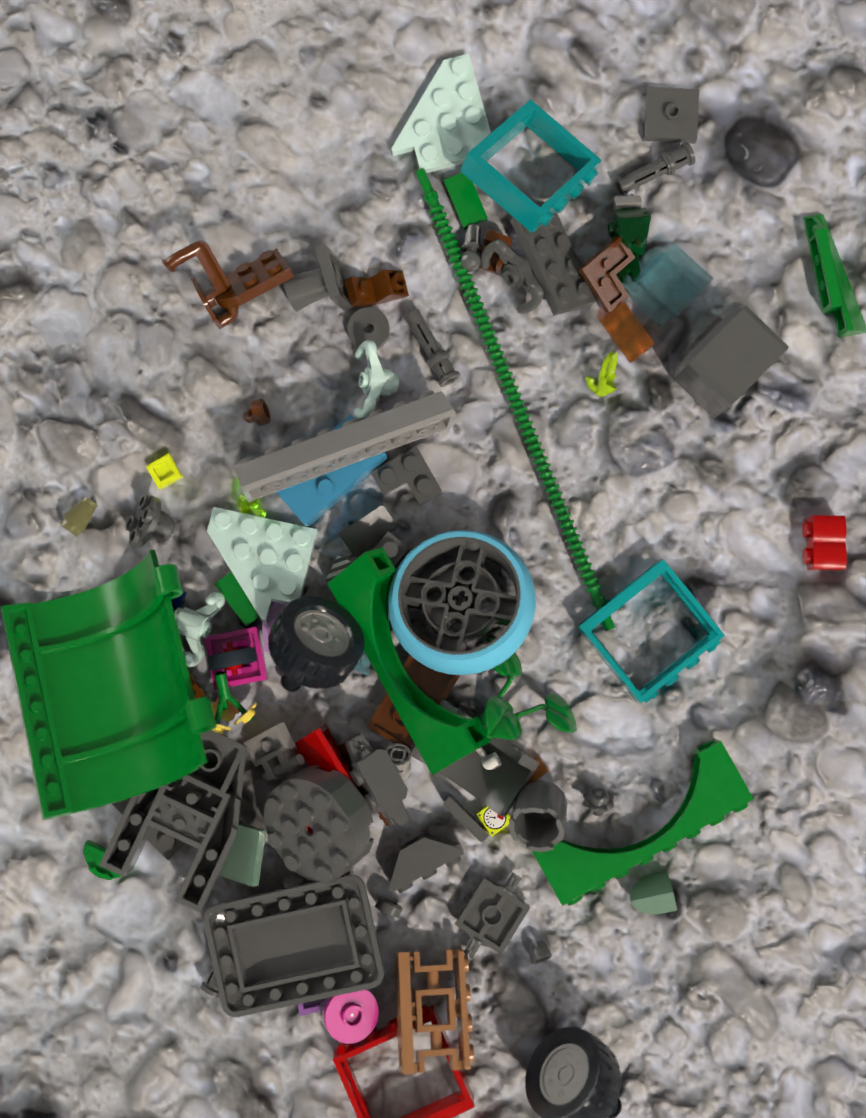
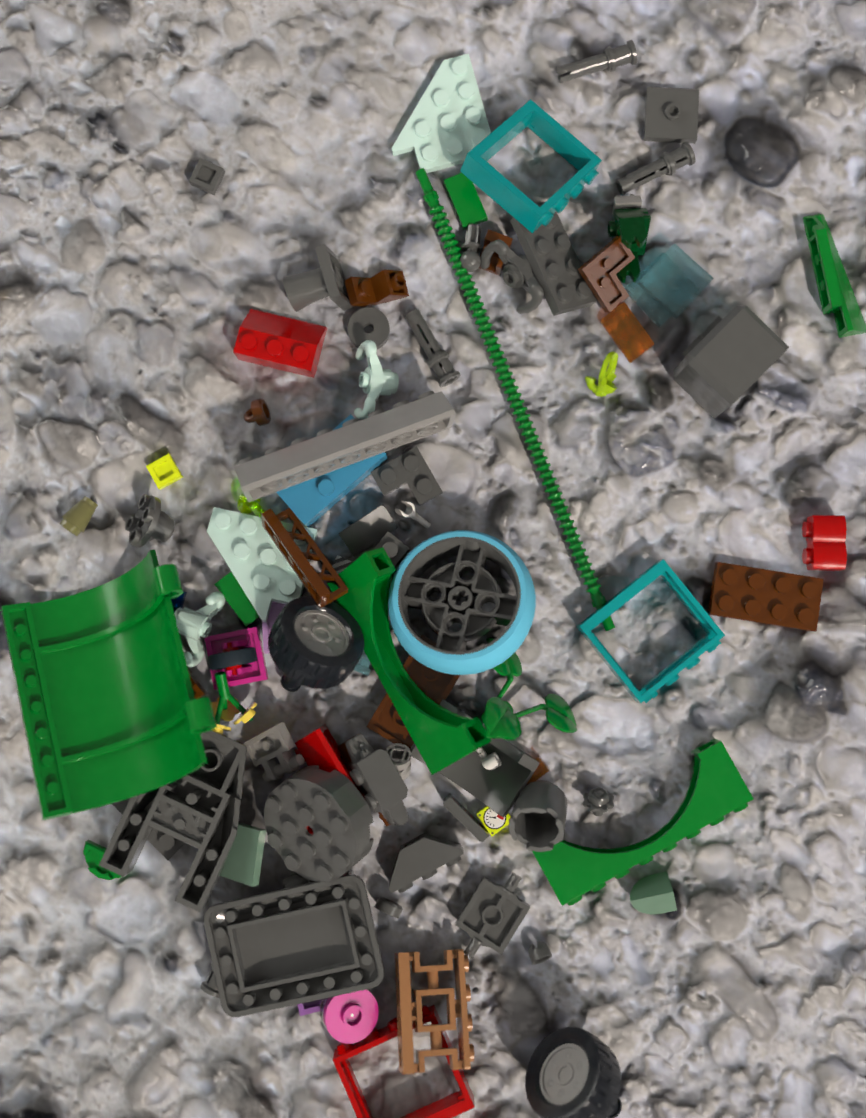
reddish brown plate [162,240,294,330] -> none
none -> dark grey plate [189,158,225,195]
none -> red slope [233,309,327,378]
none -> reddish brown fence [261,508,348,609]
none -> white hand [395,500,431,529]
none -> dark grey pin [556,40,637,84]
none -> reddish brown plate [708,562,824,632]

